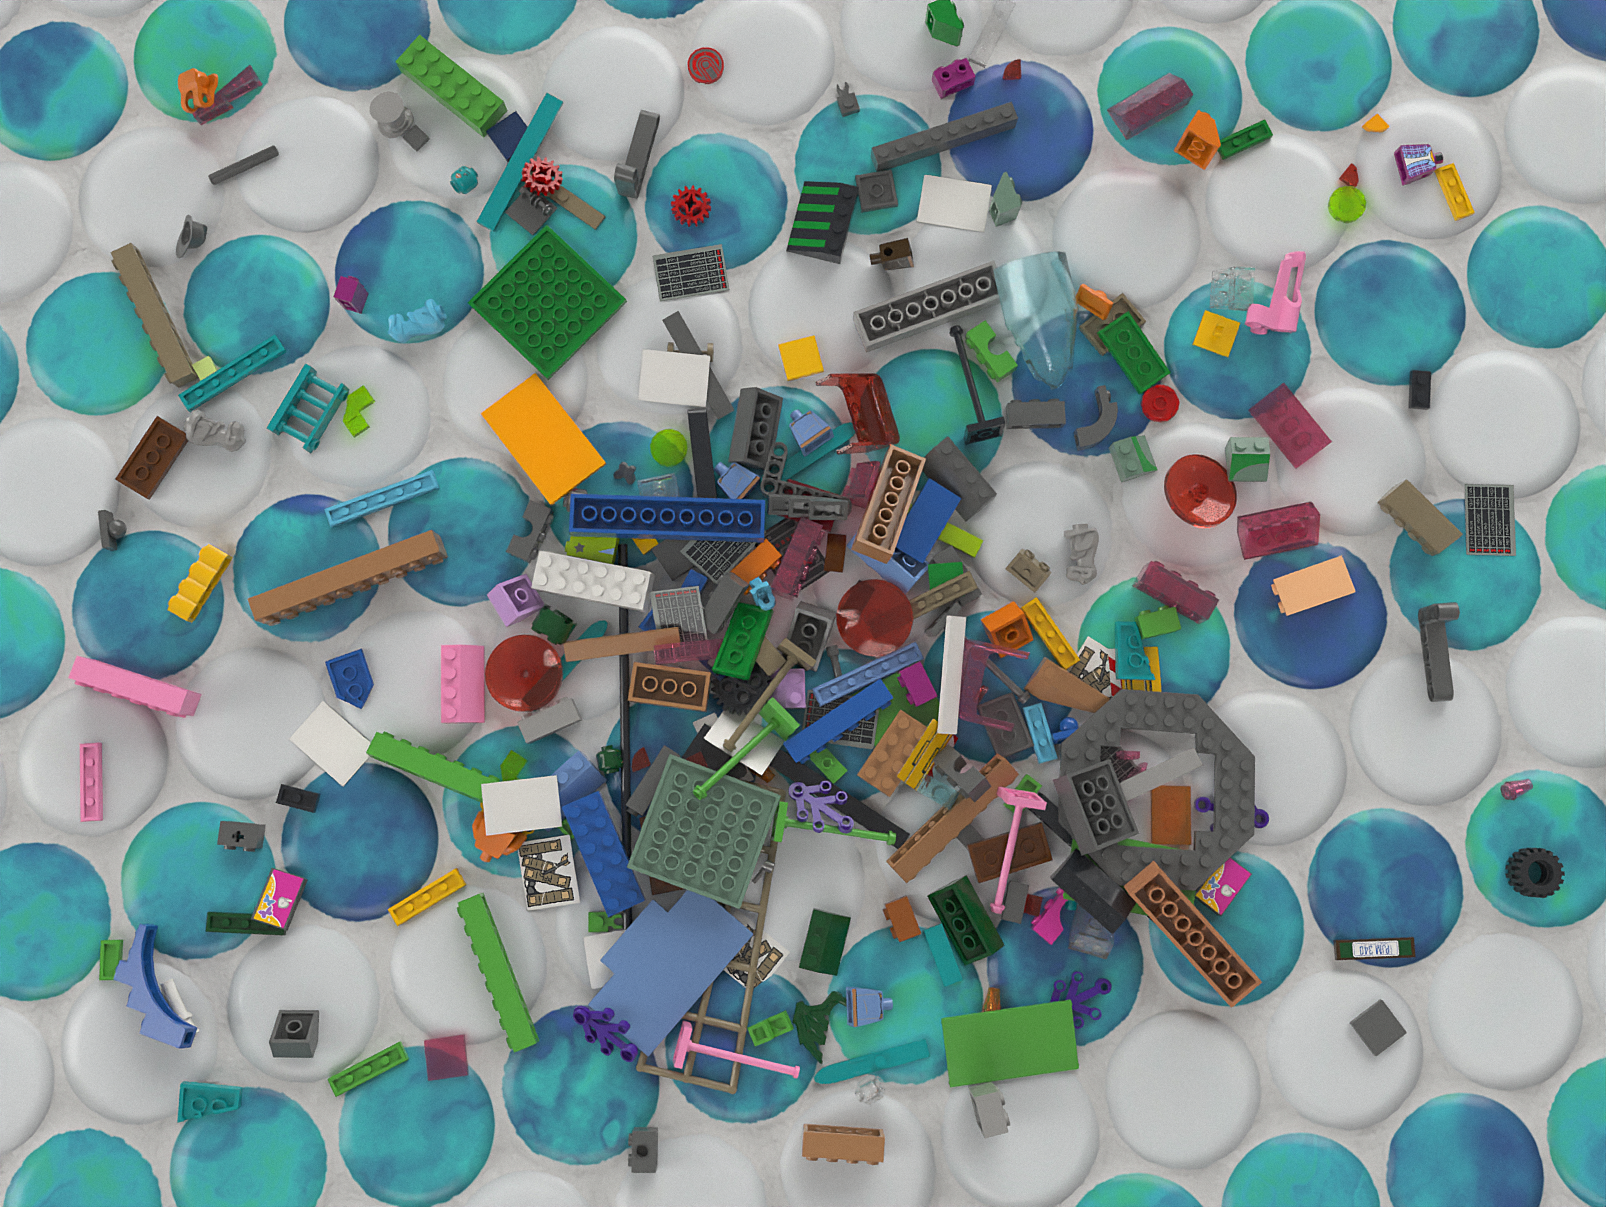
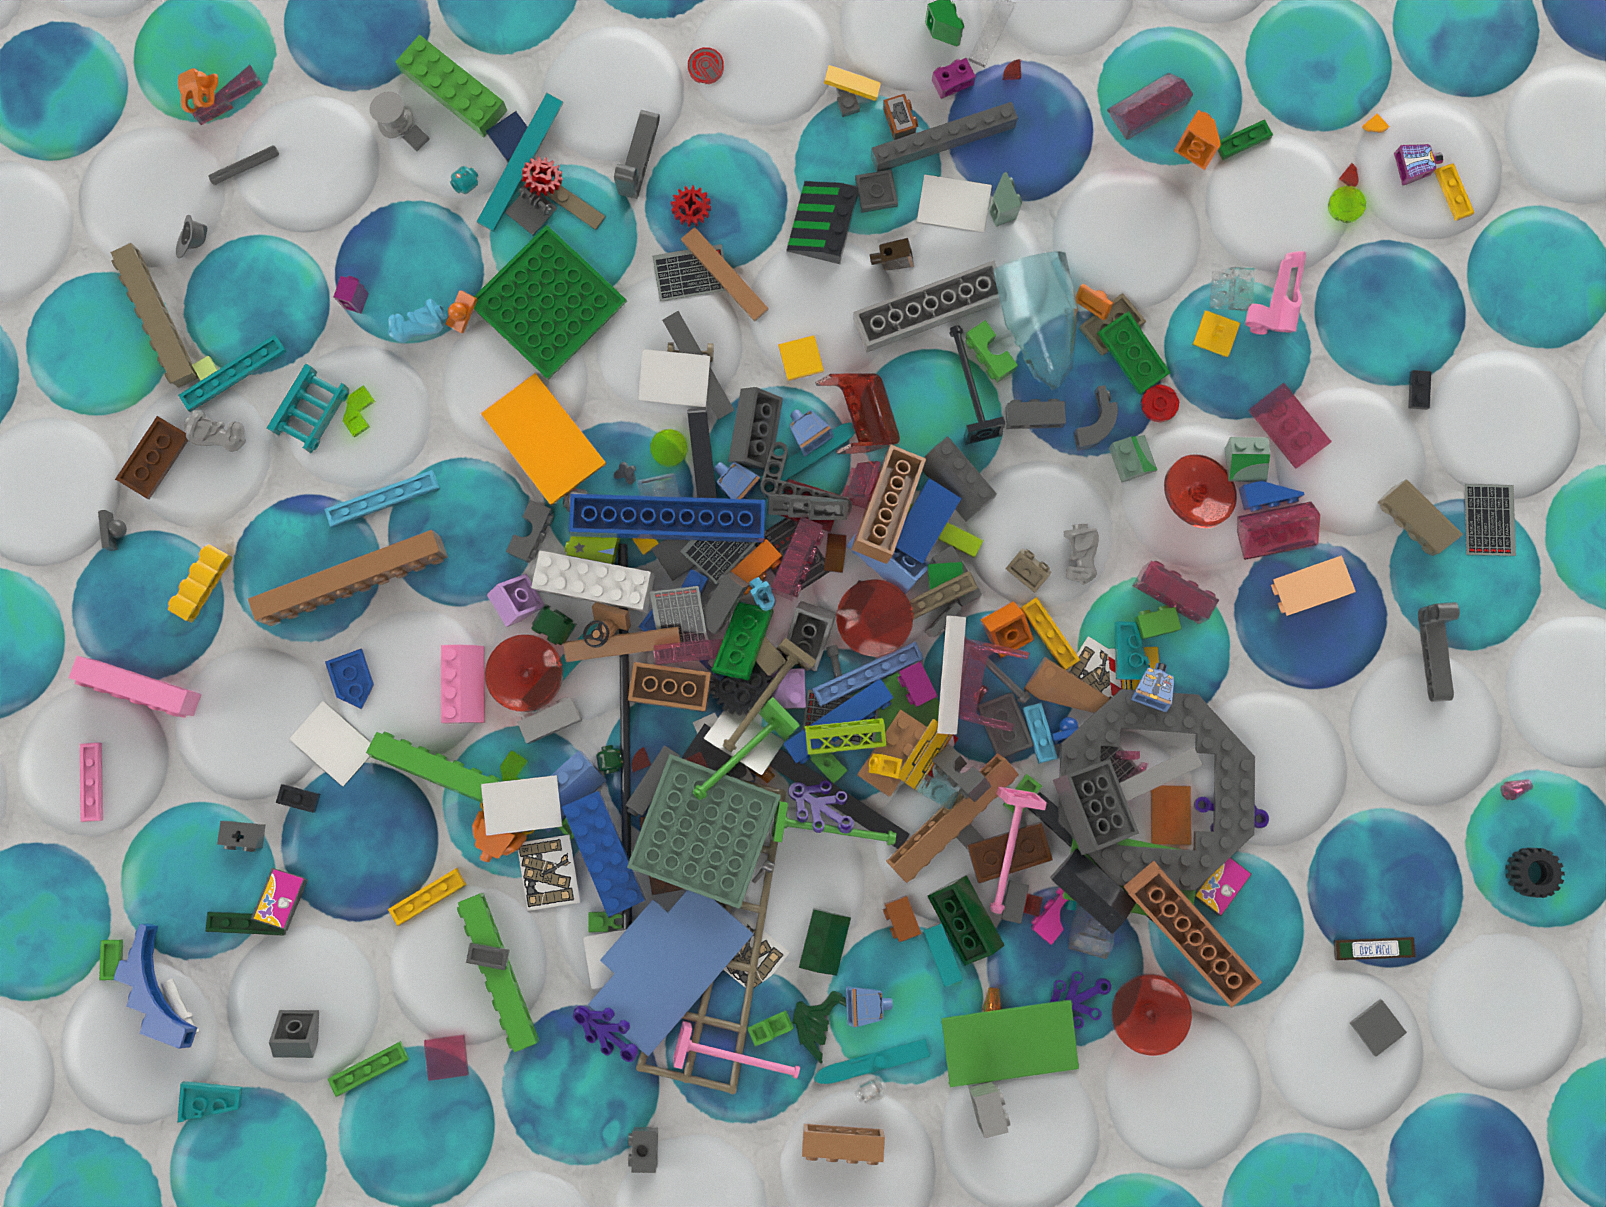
none -> orange tile [445,290,478,333]
none -> dark grey tile [466,942,510,970]
none -> medium nougat piece [583,602,631,648]
none -> medium nougat tile [681,227,768,322]
none -> lime fence [805,718,886,755]
none -> yellow tile [824,65,881,101]
none -> yellow bracket [869,753,902,779]
none -> brick [883,94,918,140]
none -> clear red dish [1111,974,1192,1056]
none -> medium blue torso [1131,663,1174,712]
none -> blue slope [1238,481,1305,512]

